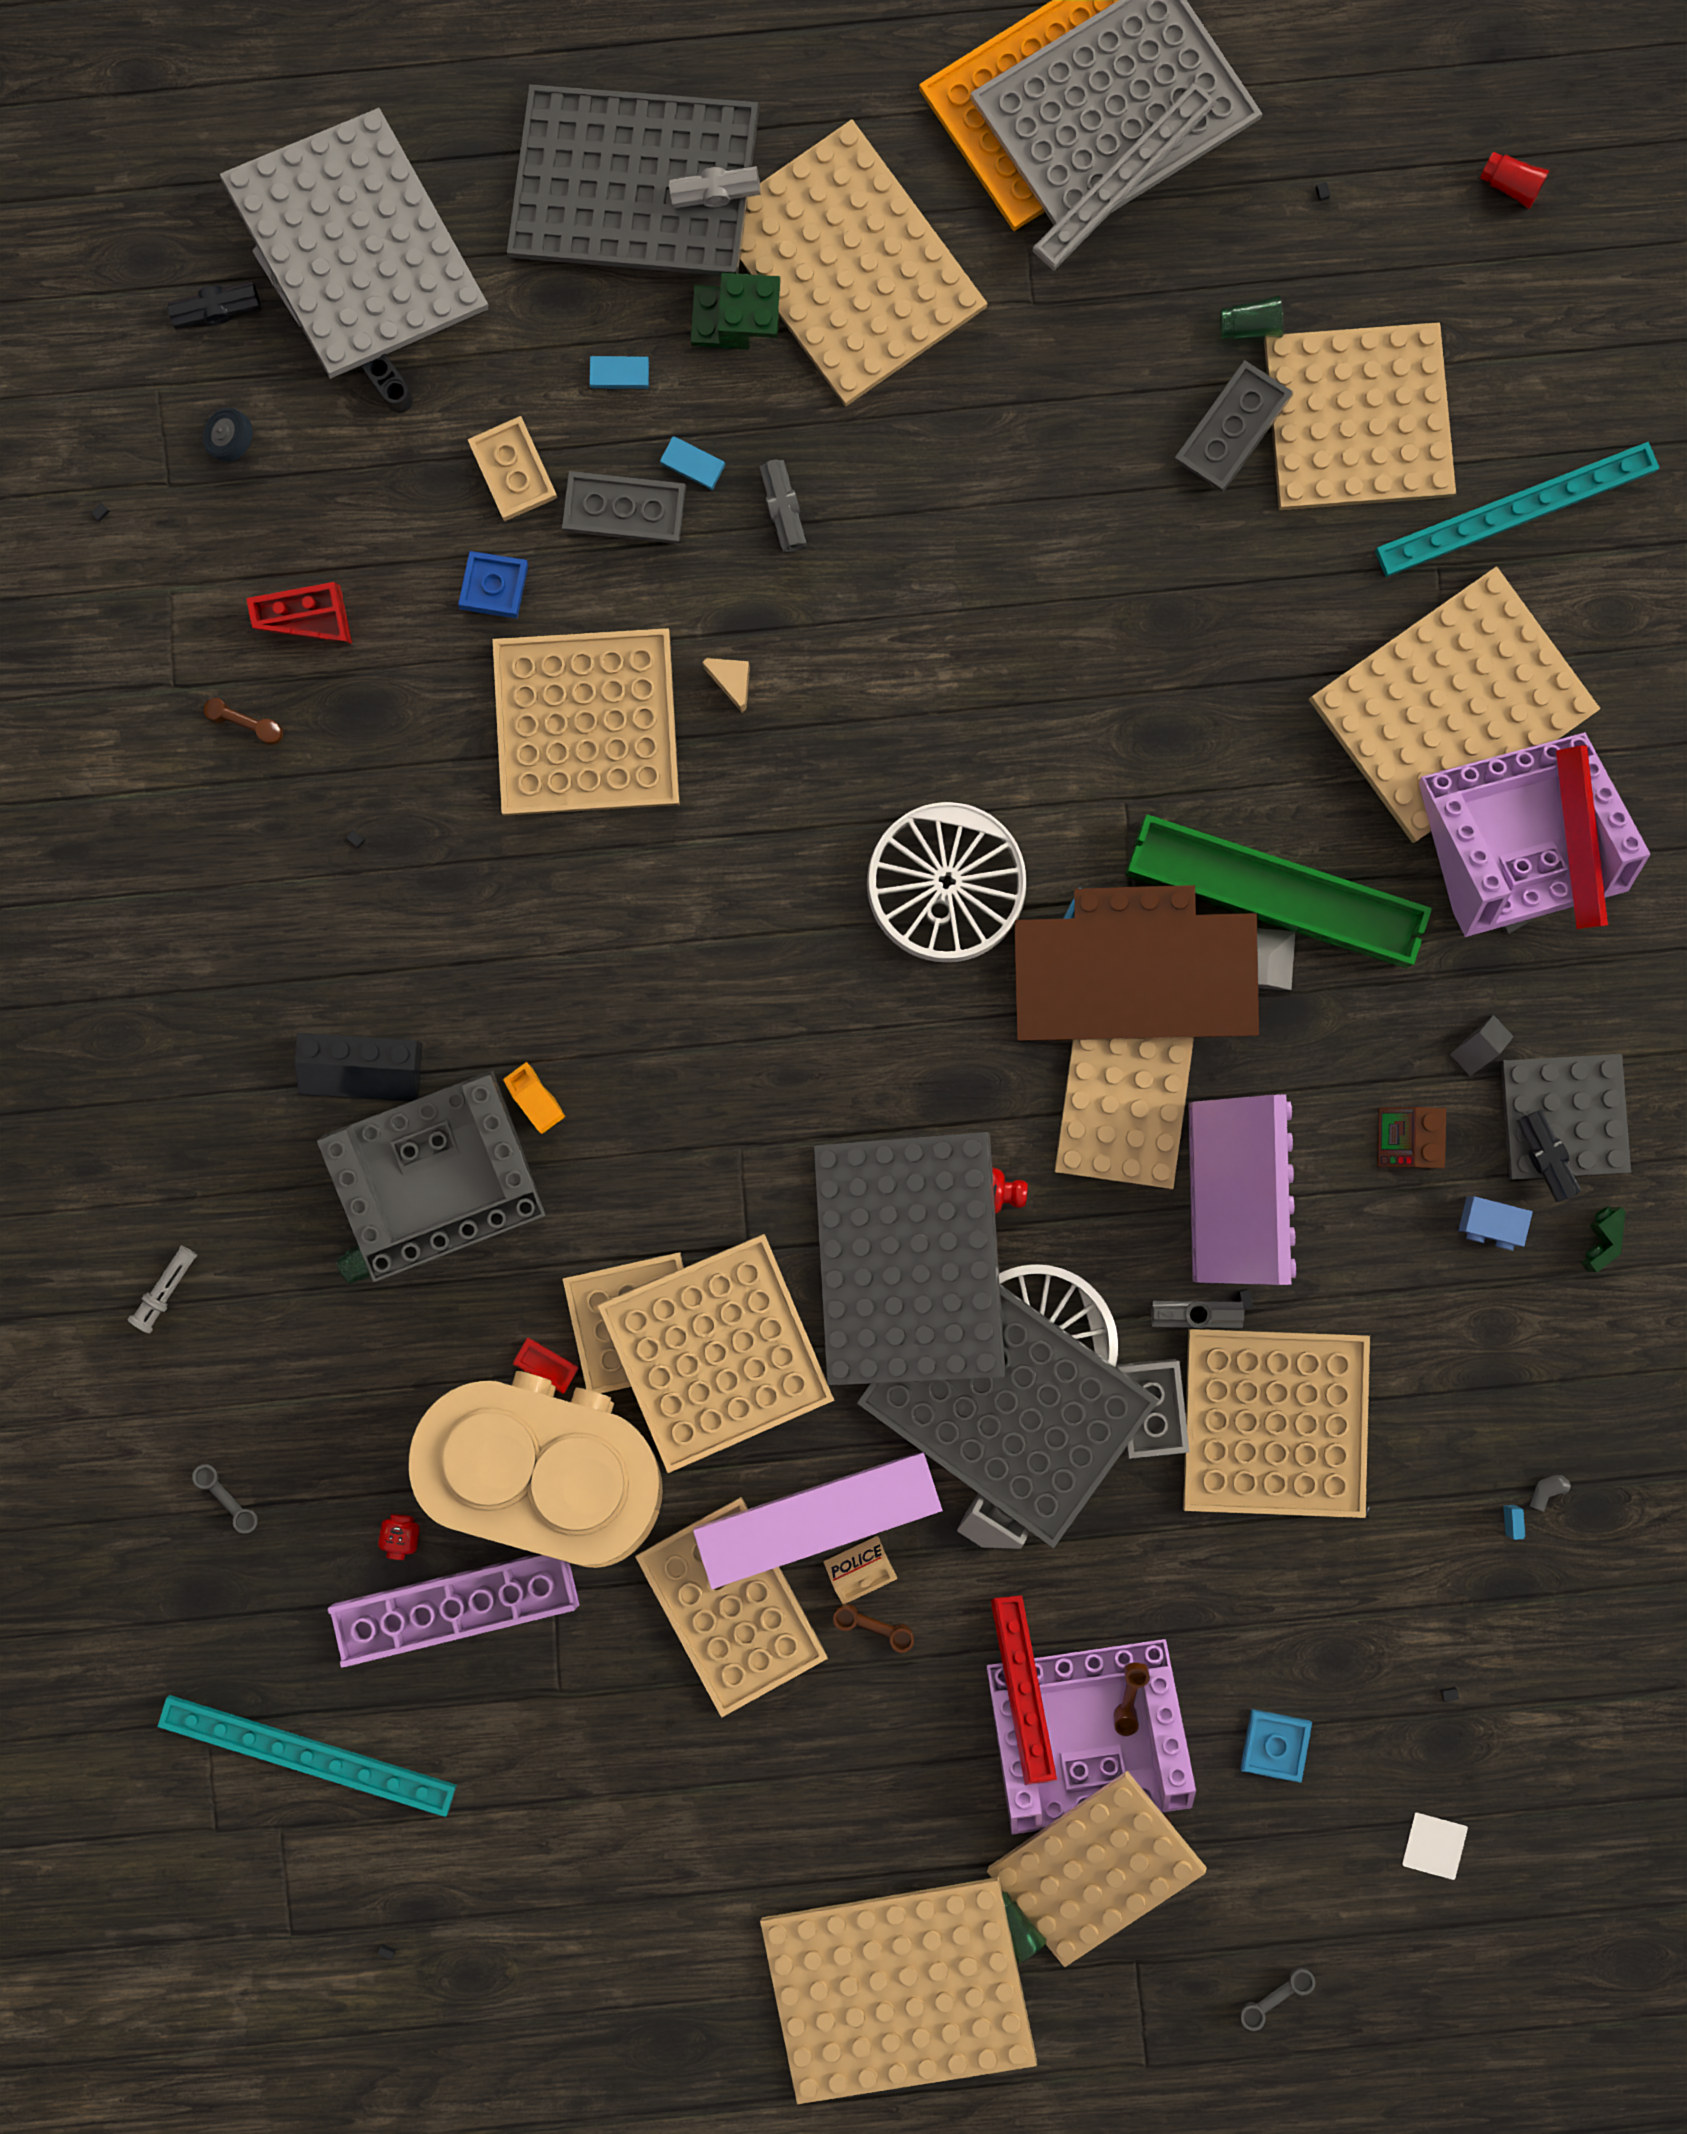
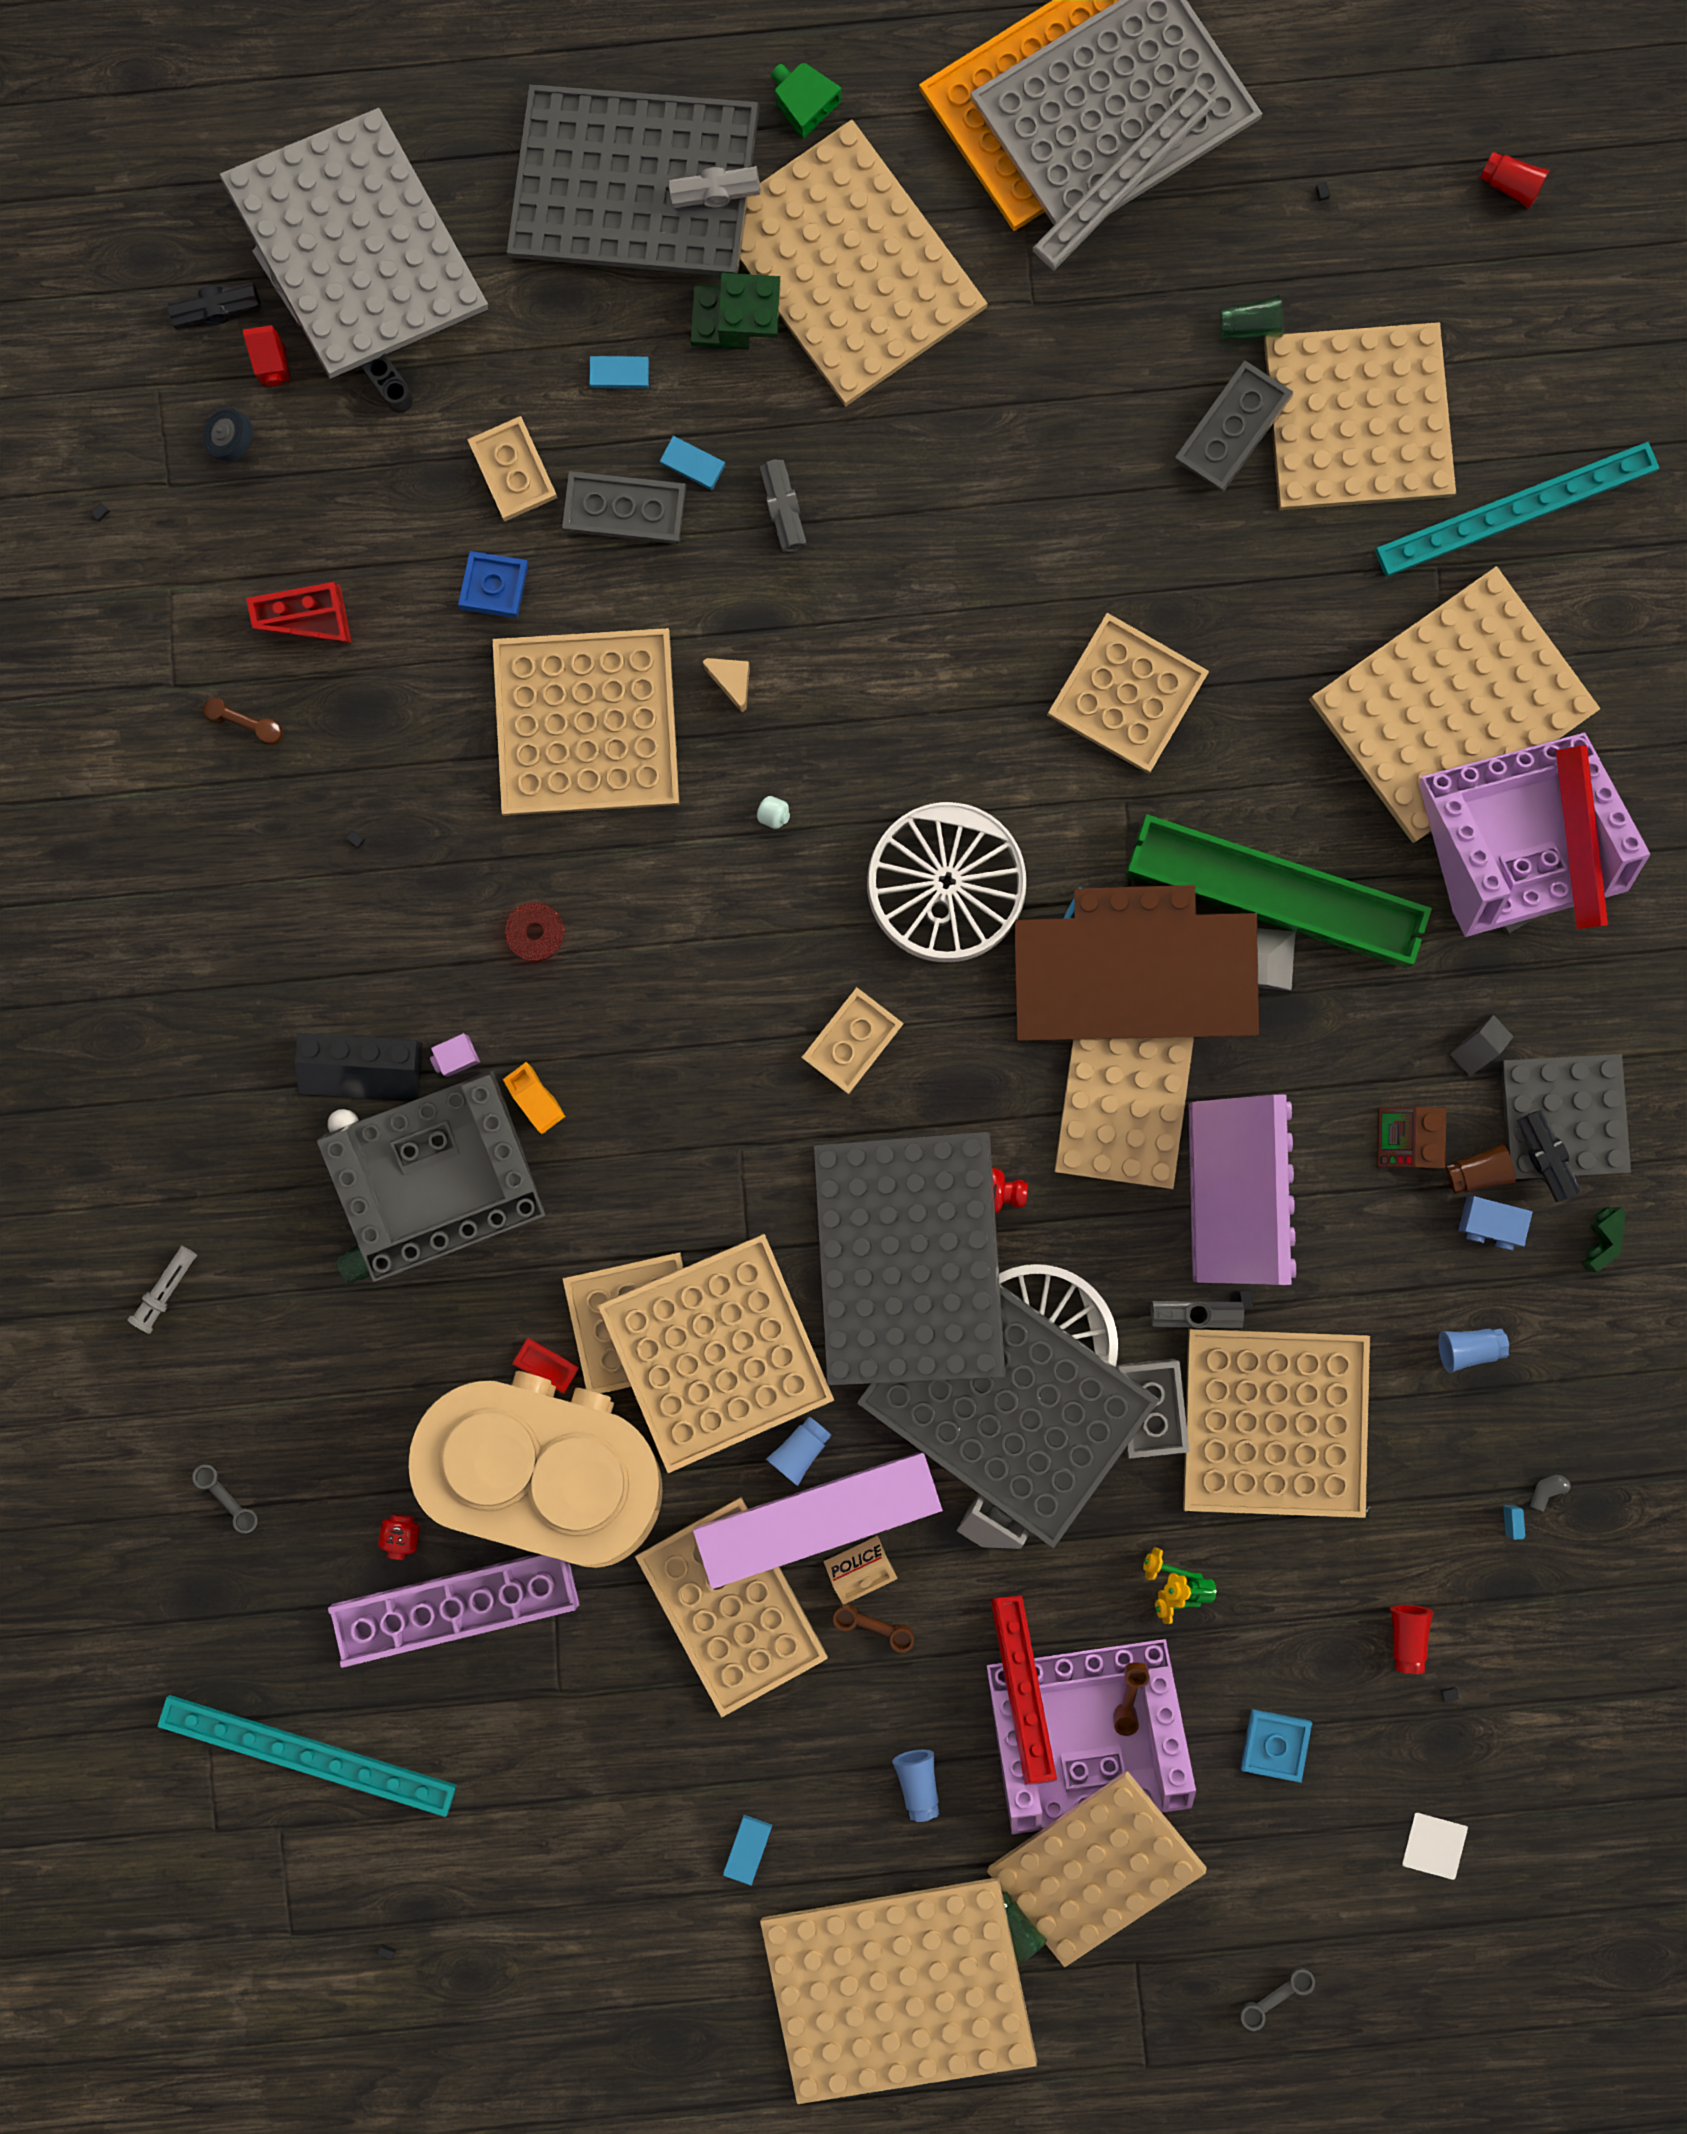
none -> red slope [243,325,291,387]
none -> white piece [327,1109,359,1132]
none -> lavender brick [430,1033,480,1077]
none -> clear red tile [505,902,565,962]
none -> dark azure tile [723,1815,772,1886]
none -> light aqua piece [757,796,790,829]
none -> medium blue plant [766,1417,831,1486]
none -> green torso [771,63,841,139]
none -> tan plate [802,987,904,1094]
none -> medium blue plant [892,1749,939,1822]
none -> tan plate [1047,613,1209,774]
none -> plant [1143,1547,1216,1624]
none -> red plant [1390,1605,1433,1674]
none -> medium blue plant [1438,1329,1509,1373]
none -> reddish brown plant [1446,1144,1516,1194]

